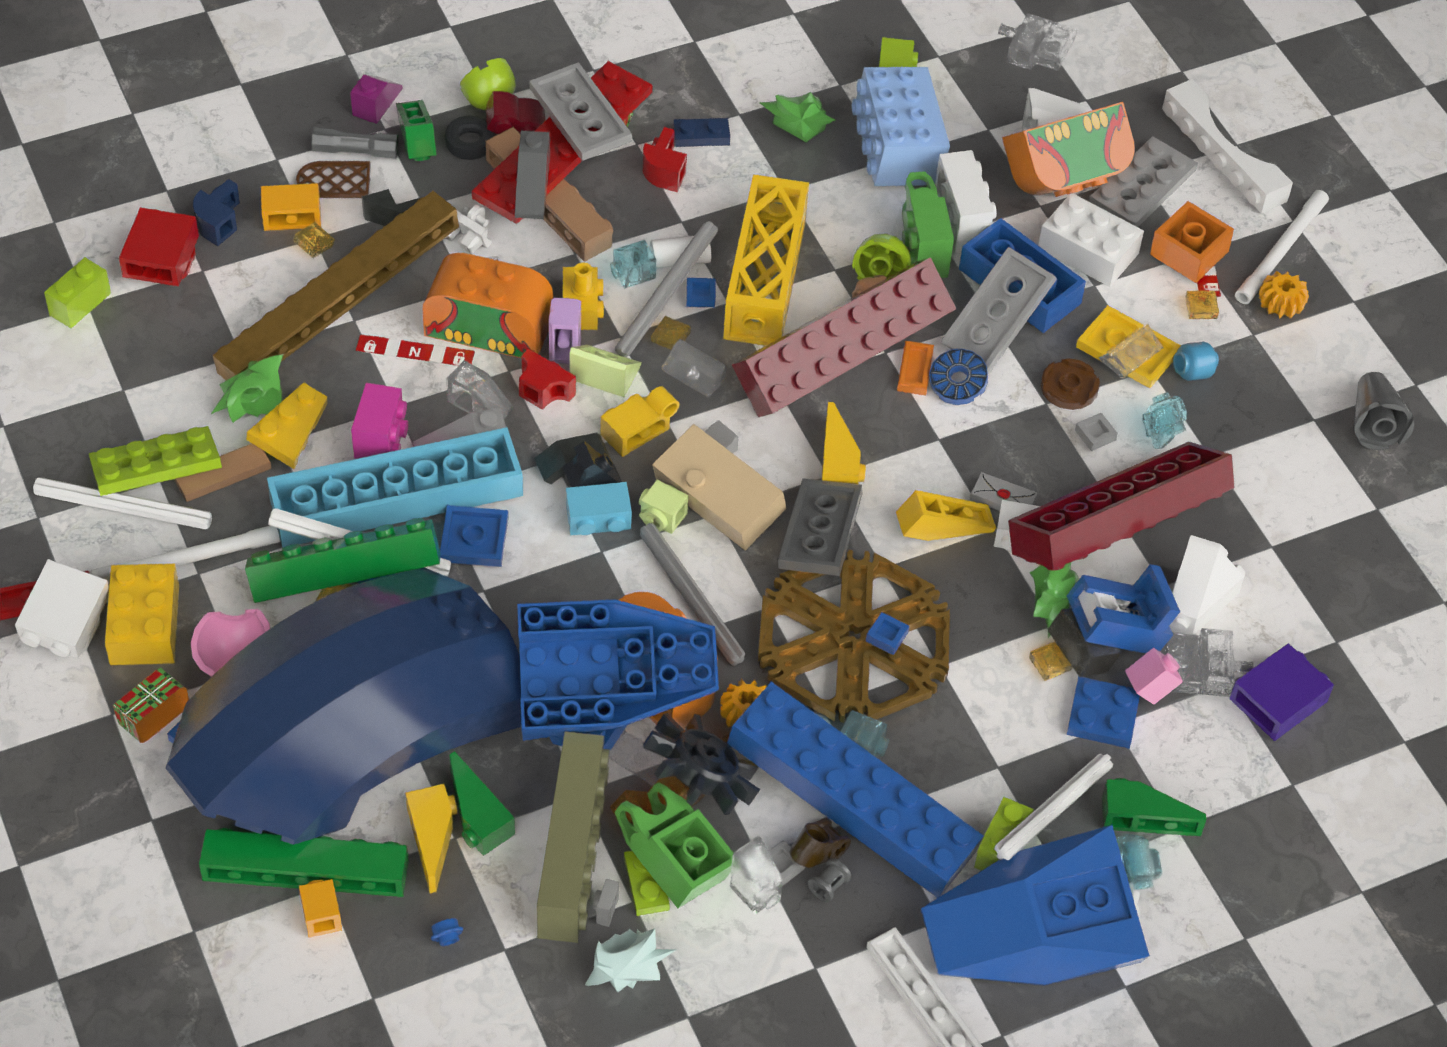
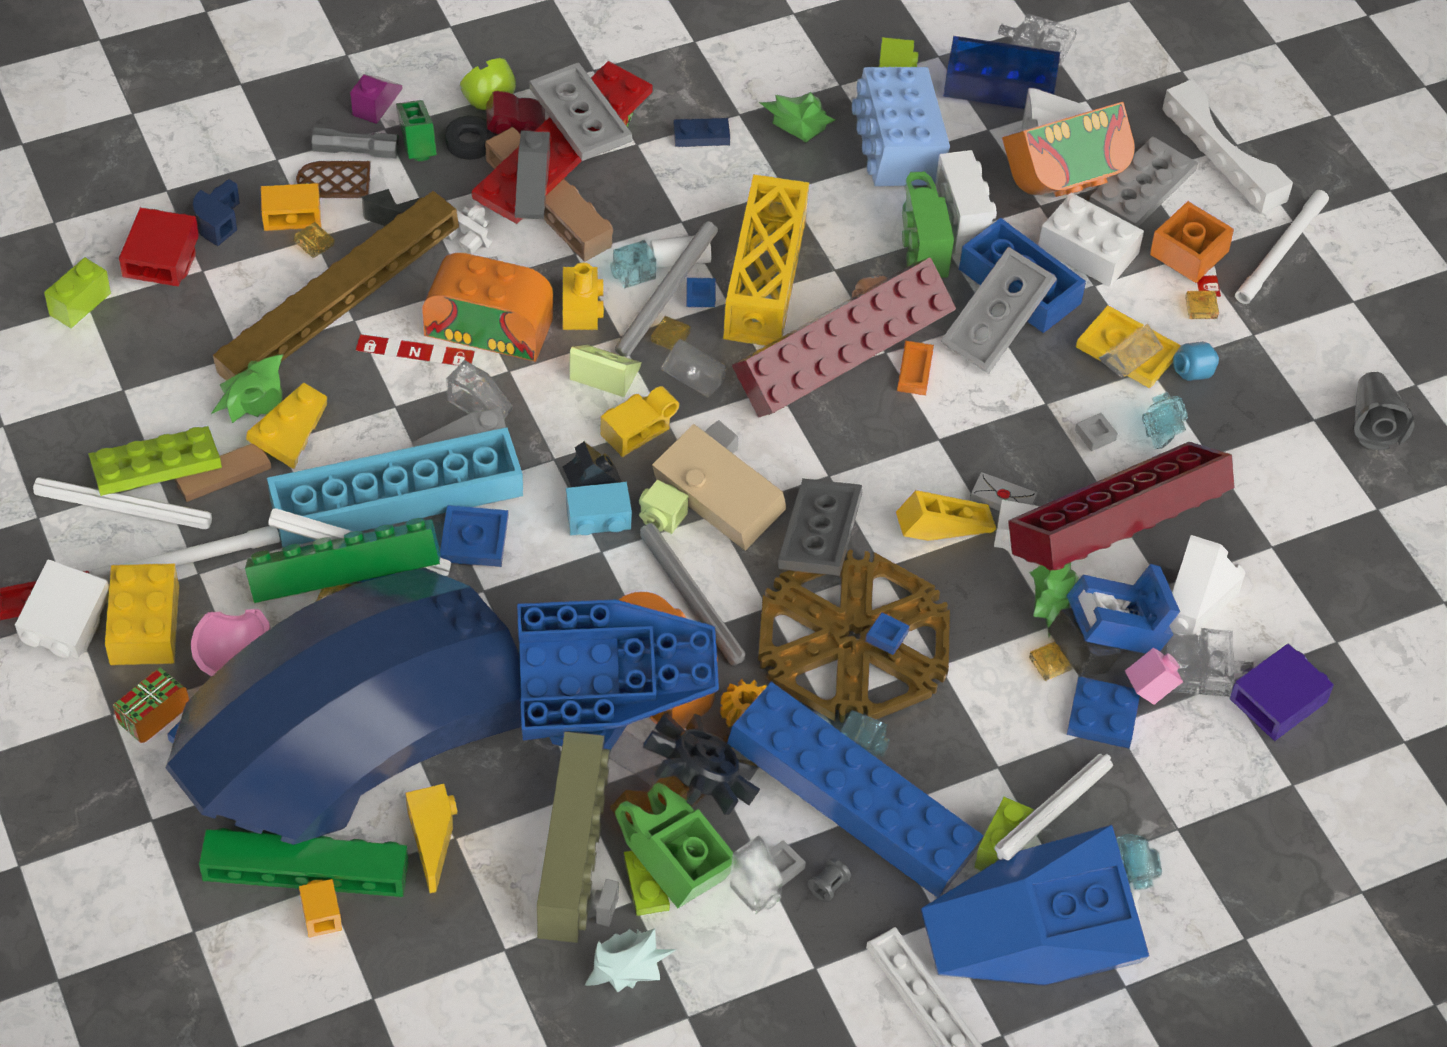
dark pink brick [351,383,408,459] -> none
blue plate [431,918,463,946] -> none
green slope [449,751,515,856] -> none
red brick [519,349,576,410] -> none
pearl dark grey slope [534,432,610,485] -> none
lavender brick [549,298,581,364] -> none
red brick [643,127,687,192] -> none
dark brown piece [789,817,851,868] -> none
yellow slope [822,402,866,484] -> none
lime cylinder [852,233,911,280] -> none
tile [929,349,988,405] -> none
reddish brown tile [1040,358,1100,410] -> none
green slope [1102,778,1207,837] -> none
light orange gear [1259,271,1309,319] -> none
none -> clear blue piece [943,36,1061,109]

